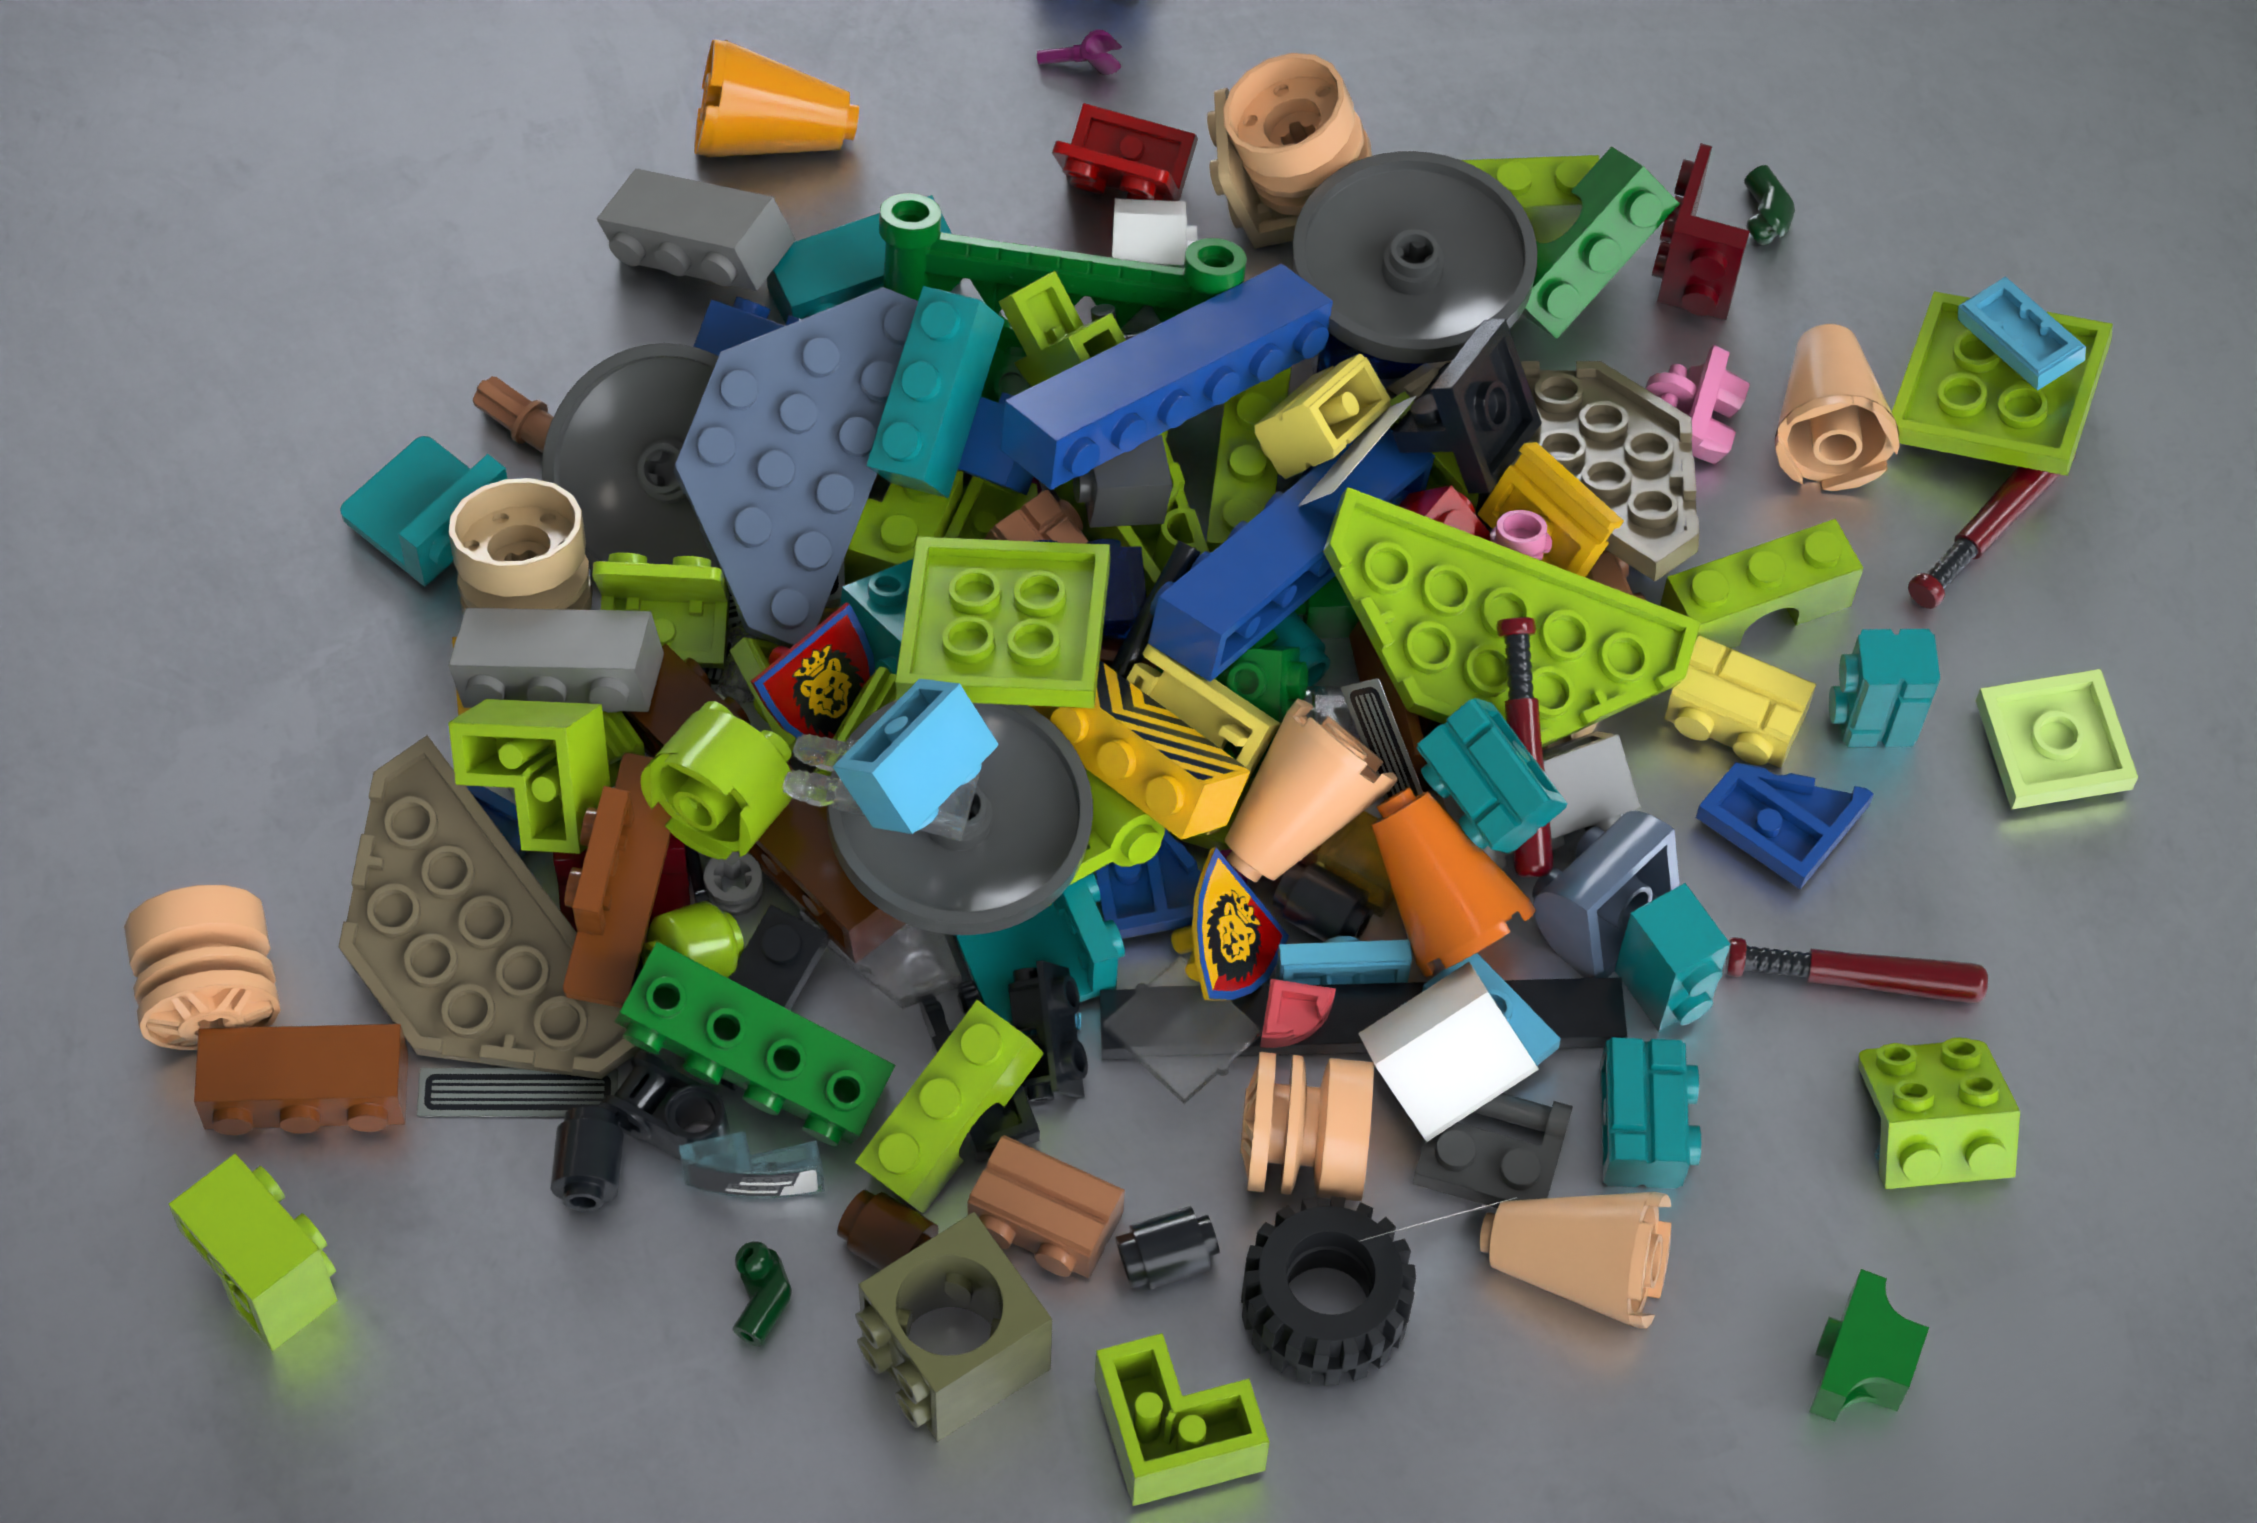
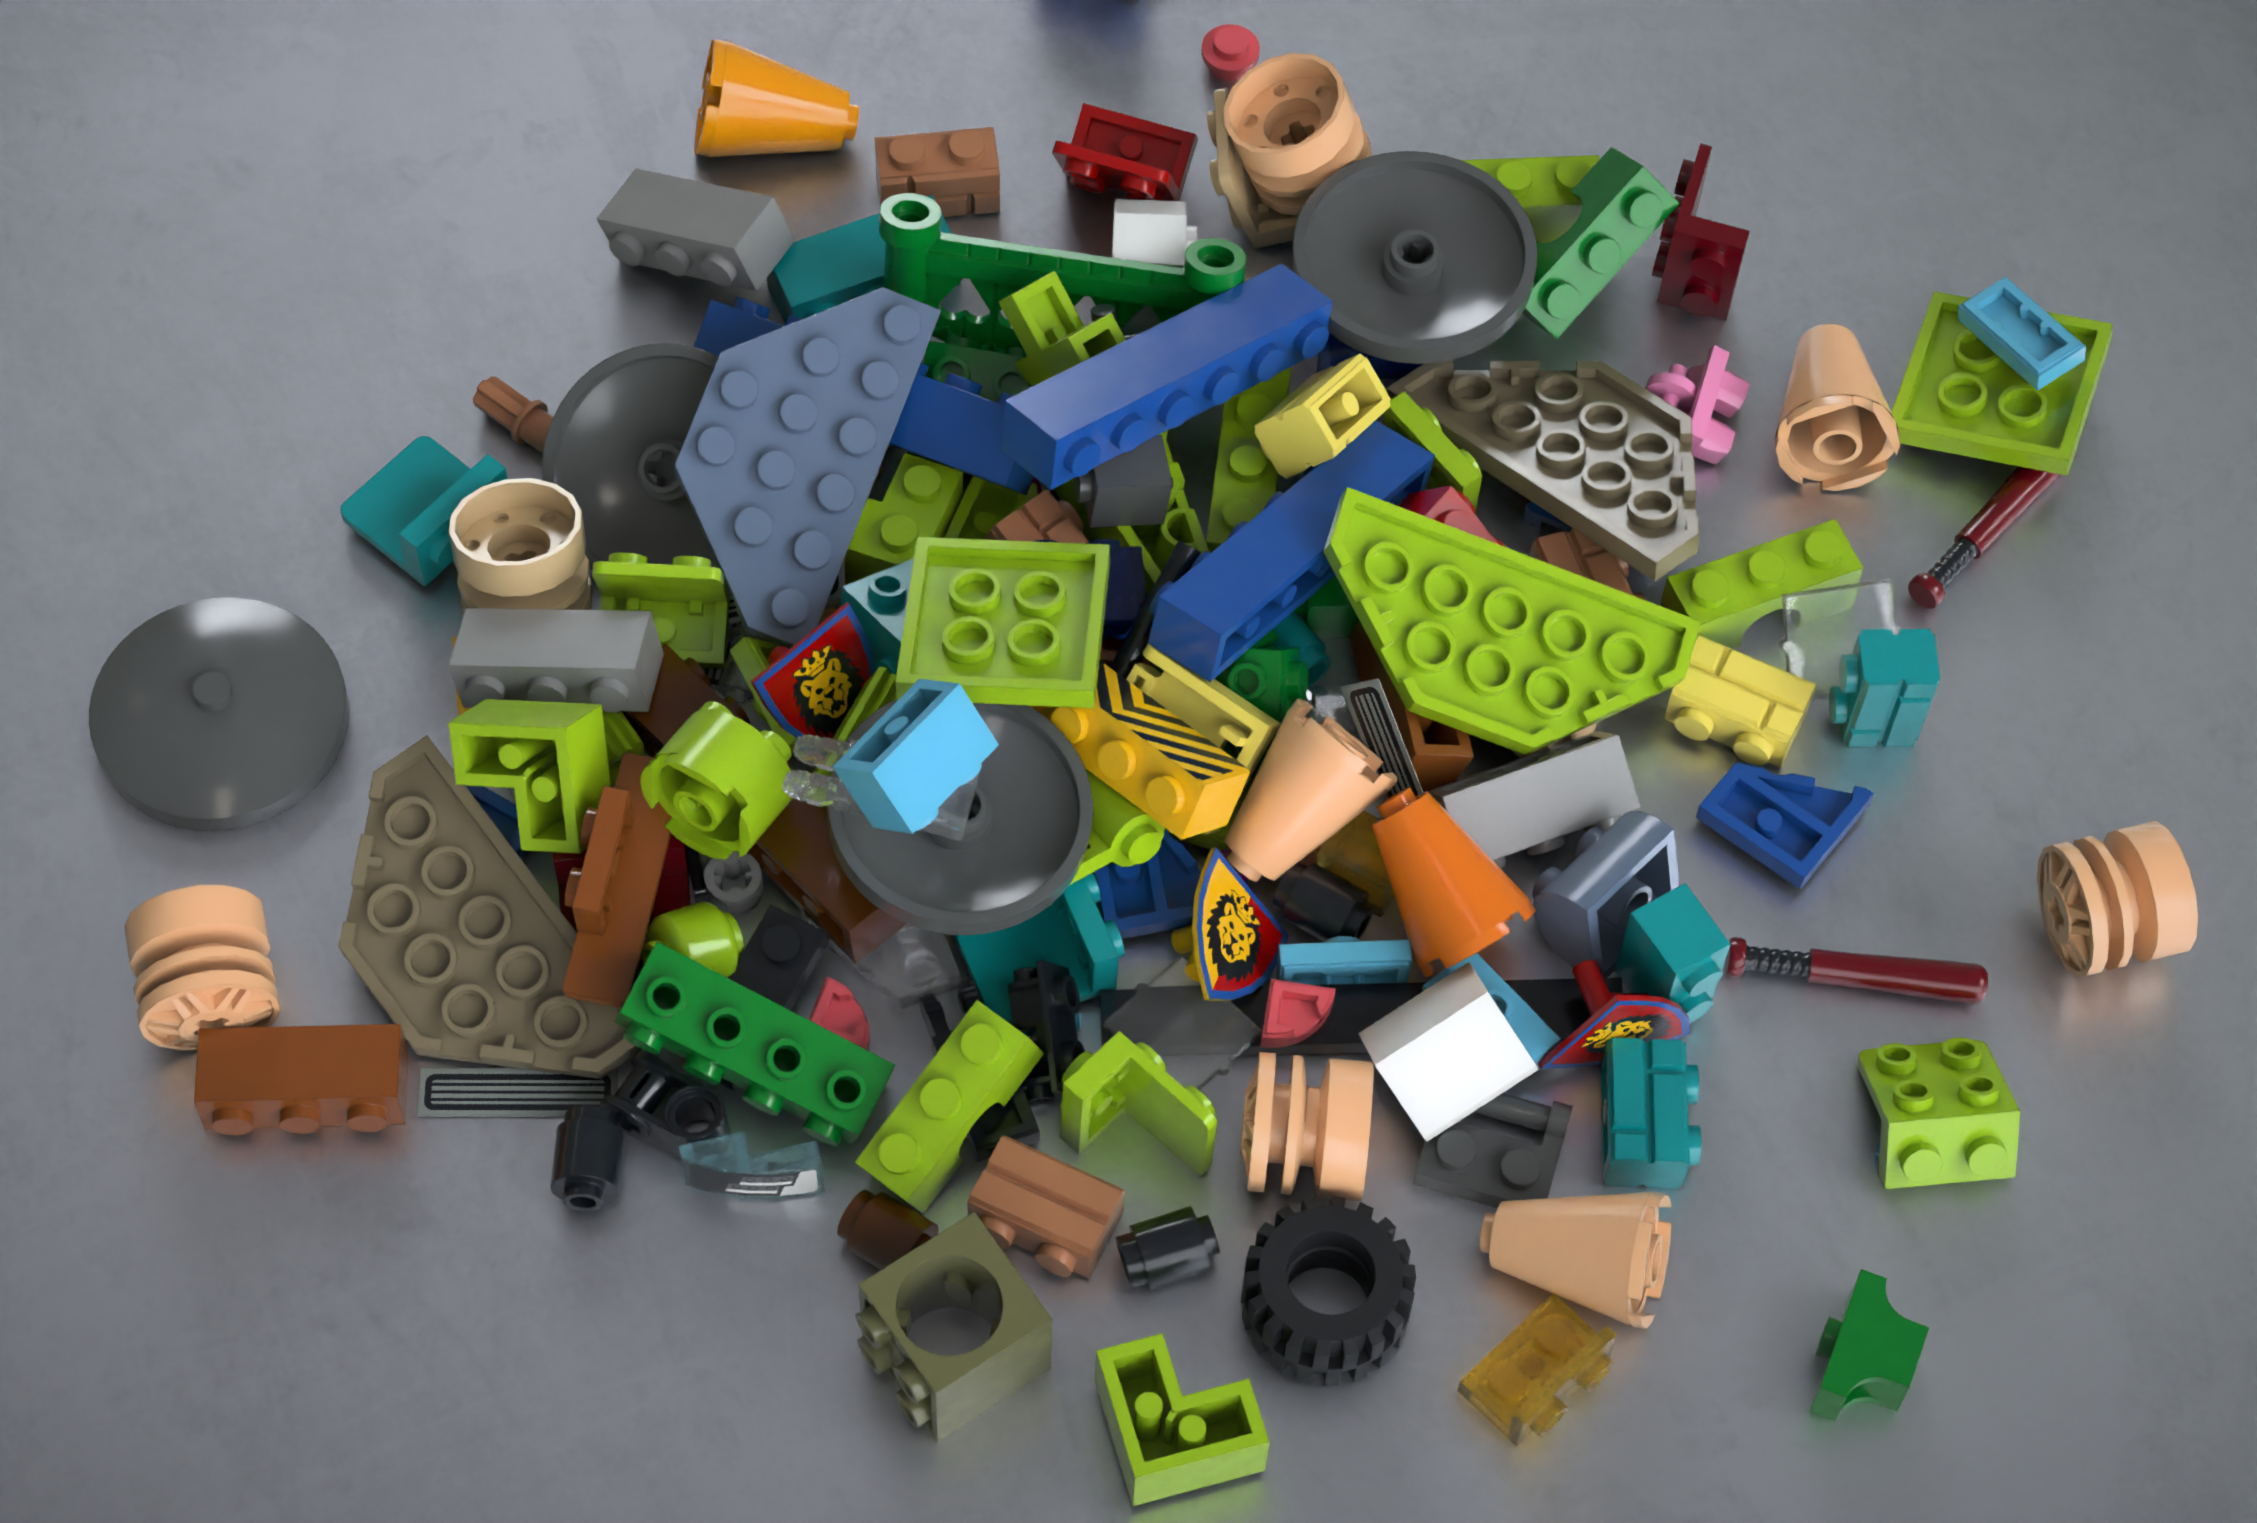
lime brick [168,1153,338,1352] -> none
dark green arm [732,1241,792,1347] -> none
teal brick [866,286,1005,498] -> none
magenta hand [1037,29,1122,75] -> none
white sticker [1298,396,1417,507] -> none
white sticker [1359,1197,1517,1242] -> none
black bracket [1392,319,1542,494] -> none
teal brick [1416,698,1568,853] -> none
yellow plate [1477,442,1624,577] -> none
bright pink plate [1490,510,1552,560] -> none
dark red piece [1496,617,1553,878] -> none
dark green arm [1744,165,1795,246] -> none
yellowish green plate [1976,669,2138,810] -> none
none -> dark grey dish [89,597,349,831]
none -> coral tile [809,976,870,1051]
none -> nougat brick [874,127,1000,217]
none -> lime bracket [1060,1031,1217,1176]
none -> coral plate [1201,24,1260,80]
none -> clear yellow bracket [1457,1294,1617,1447]
none -> shield [1538,960,1690,1069]
none -> clear piece [1779,578,1900,693]
none -> light nougat wheel [2037,821,2198,978]

